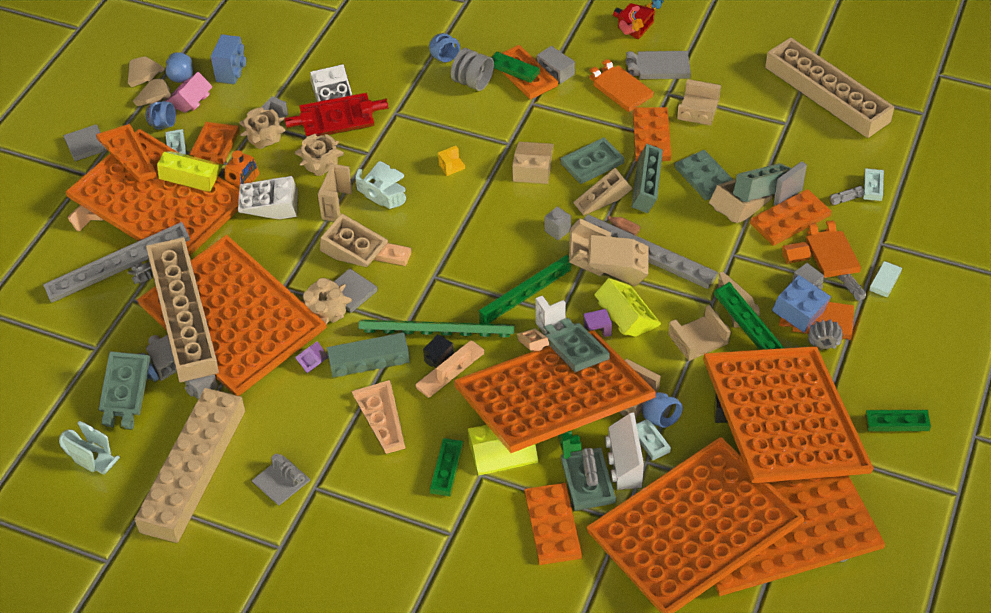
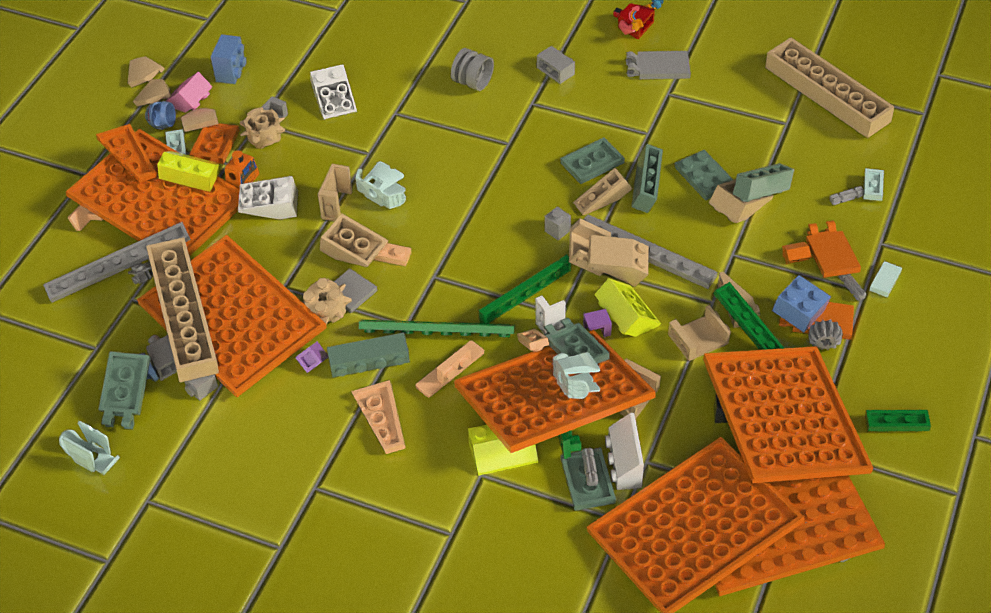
light grey tile [63,124,107,161] -> none
tan brick [135,388,245,543] -> none
medium blue helmet [166,53,193,83] -> none
light grey hinge [252,454,310,505] -> none
red plate [284,93,389,137] -> none
tan brick [295,134,344,176] -> none
black brick [423,334,454,368] -> none
medium blue helmet [429,33,460,62] -> none
green plate [430,438,464,497] -> none
yellow panel [438,146,465,176] -> none
green plate [491,51,540,83] -> none
orange plate [501,45,558,100] -> none
tan slope [512,142,554,184] -> none
orange plate [525,483,582,565] -> none
orange tile [589,59,654,112] -> none
nougat piece [607,216,640,236] -> none
orange plate [633,107,671,161] -> none
light aqua plate [636,419,671,460] -> none
medium blue helmet [642,392,683,428] -> none
tan panel [677,79,721,125] -> none
orange plate [750,189,831,246] -> none
light grey tile [773,162,807,206] -> none
light grey brick [792,263,824,289] -> none
none -> tan slope [181,108,218,132]
none -> light aqua piece [553,352,600,399]

